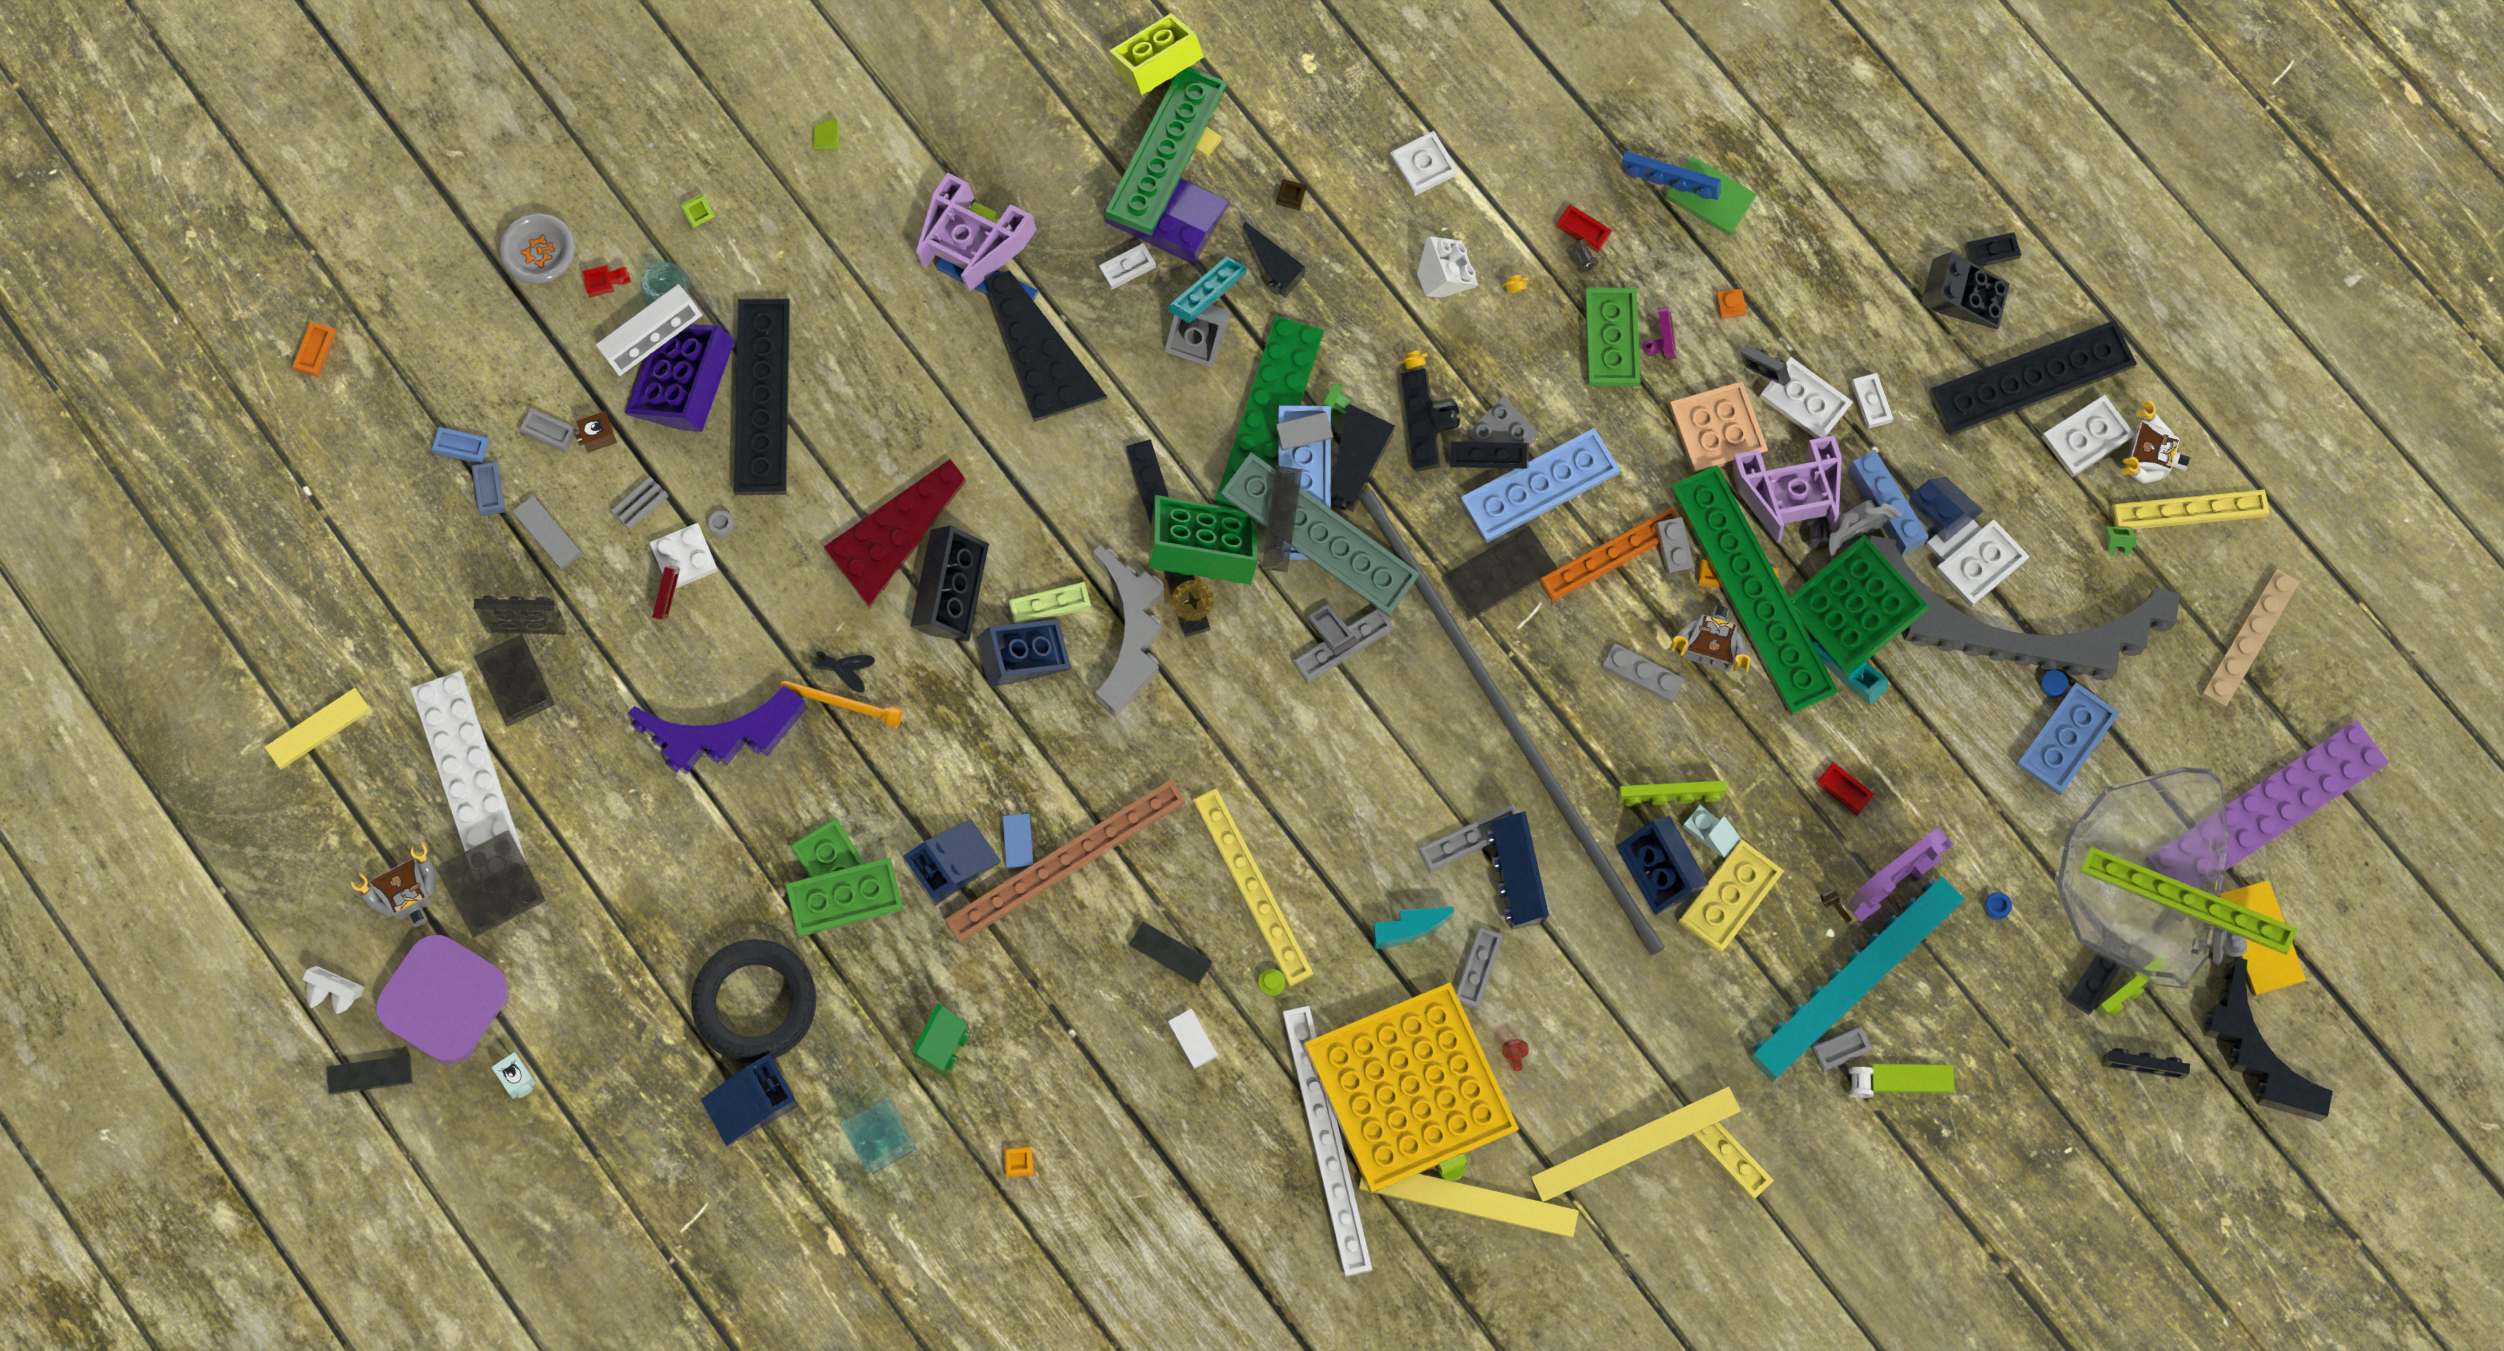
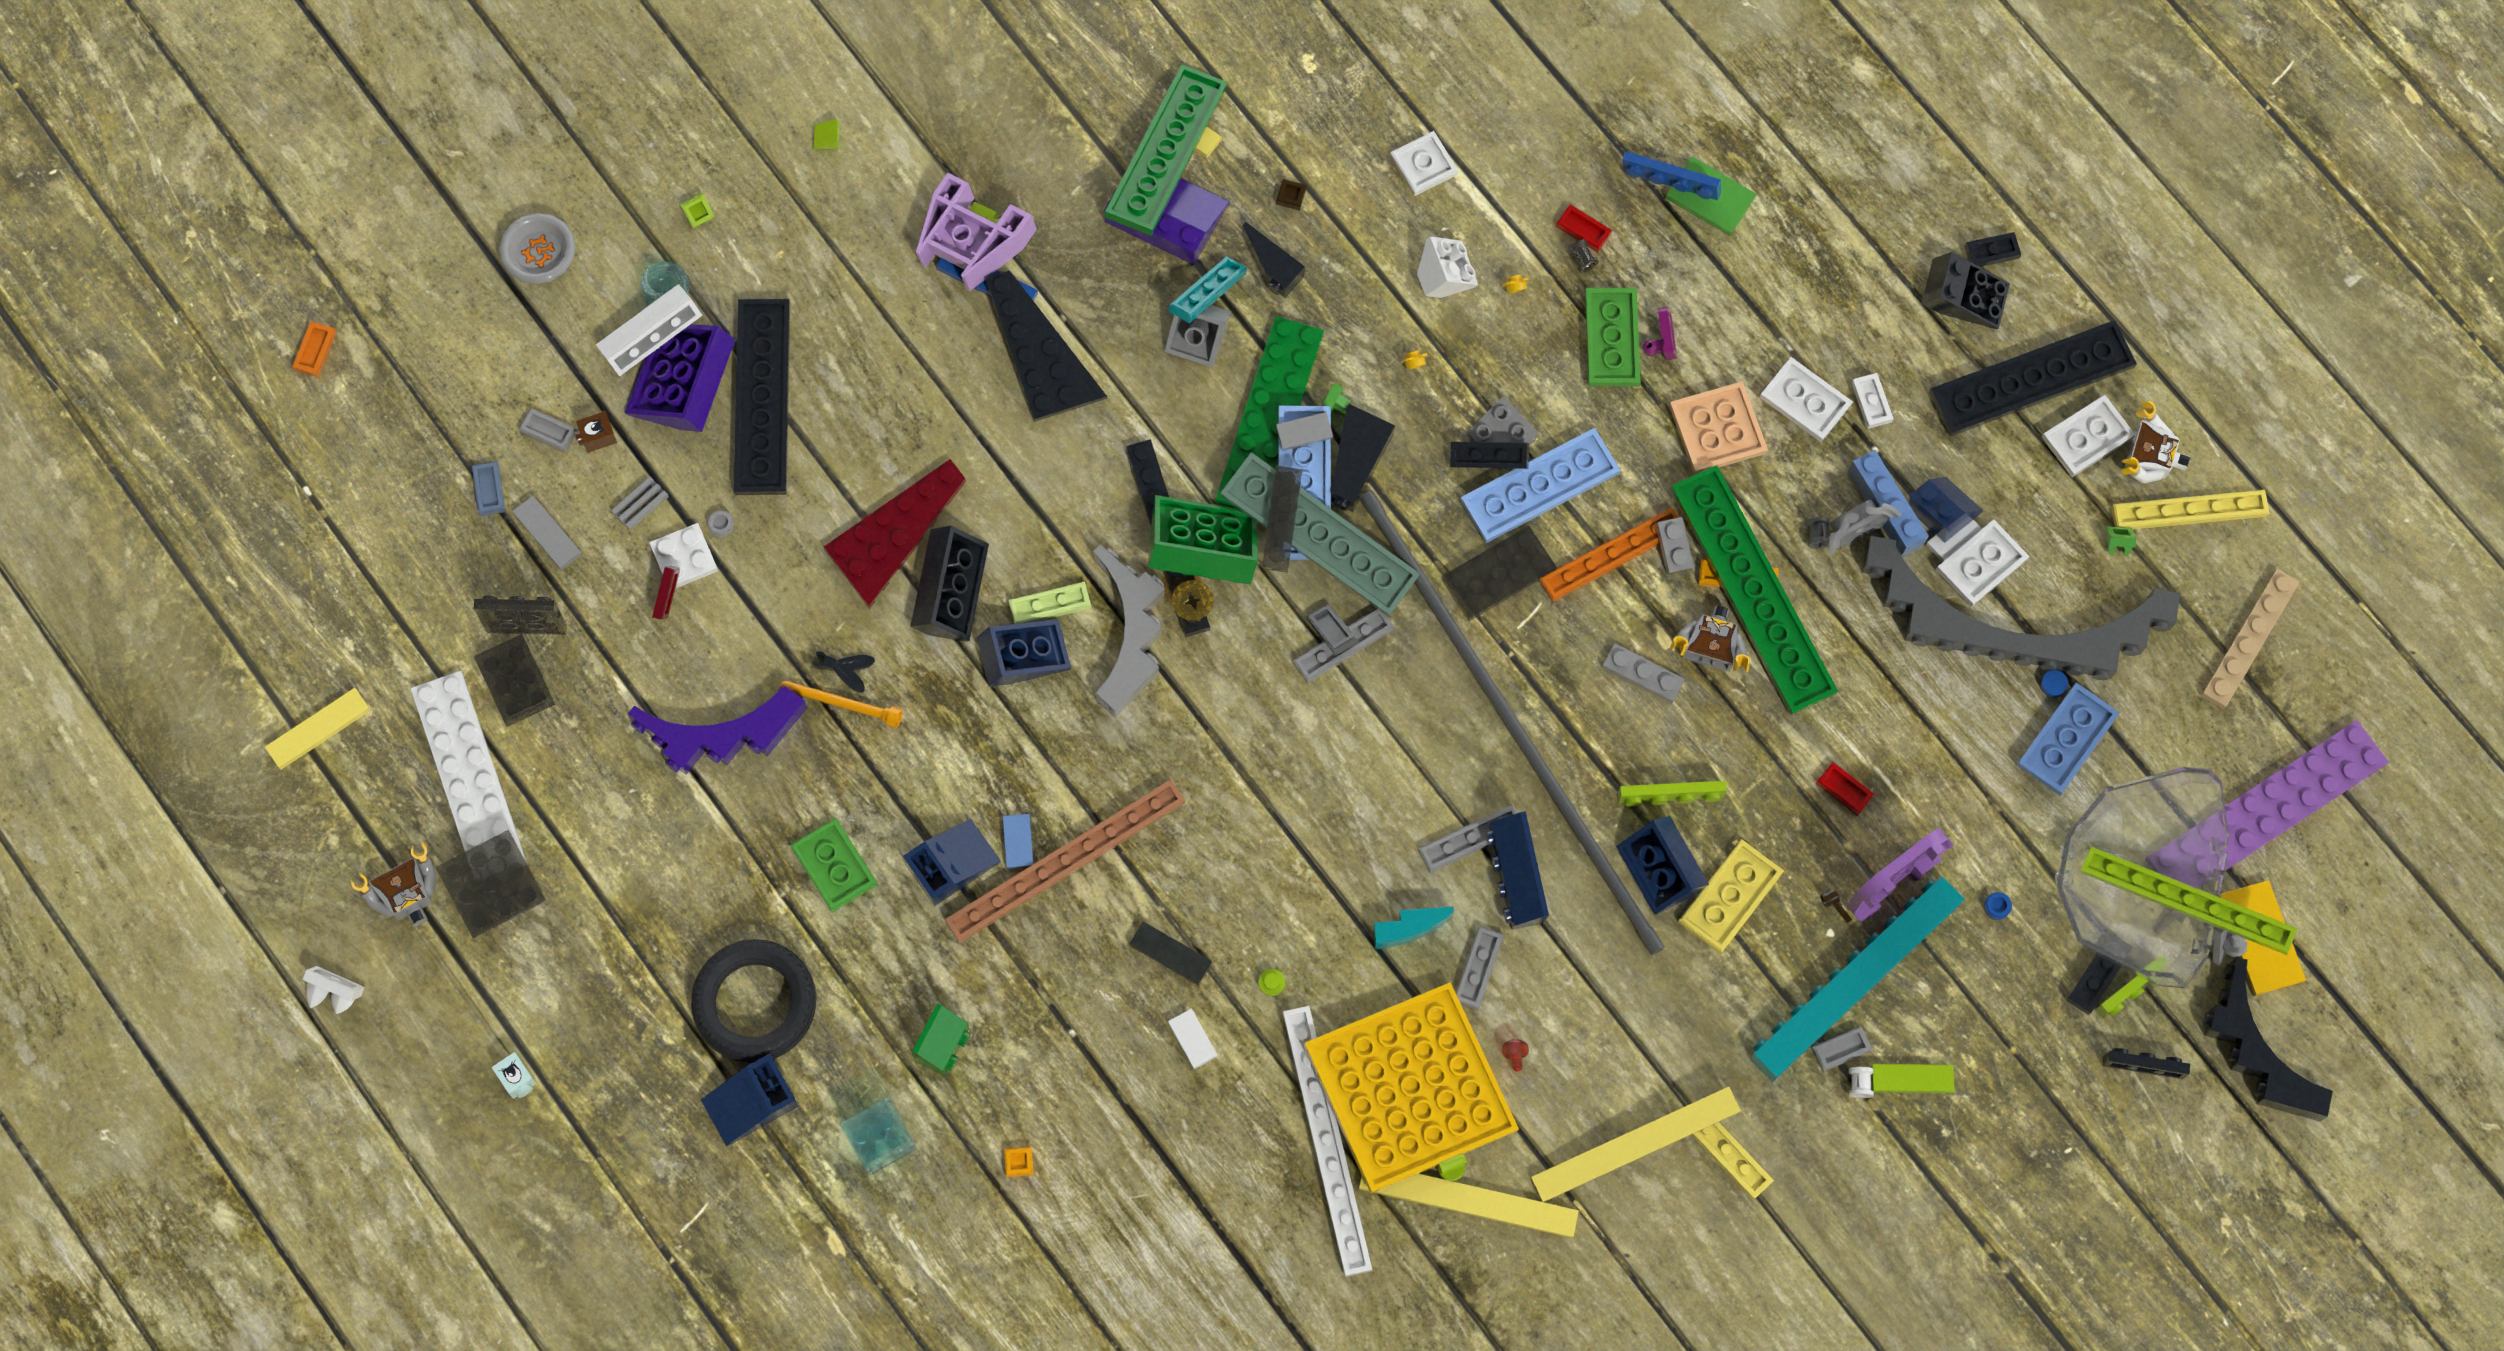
pearl dark grey tile [327,1055,413,1095] -> none
medium lavender tile [377,935,510,1065] -> none
medium blue tile [431,427,490,464] -> none
red plate [582,265,631,298] -> none
bright green plate [786,857,904,937] -> none
white plate [1099,243,1156,290] -> none
neon yellow brick [1109,13,1204,95] -> none
light yellow tile [1193,788,1313,987] -> none
black plate [1401,368,1460,472] -> none
light aqua slope [1683,805,1741,860] -> none
orange plate [1716,289,1747,319] -> none
lavender wedge [1732,436,1842,543] -> none
black plate [1740,345,1791,387] -> none
green plate [1788,535,1930,676] -> none
teal slope [1813,640,1888,706] -> none

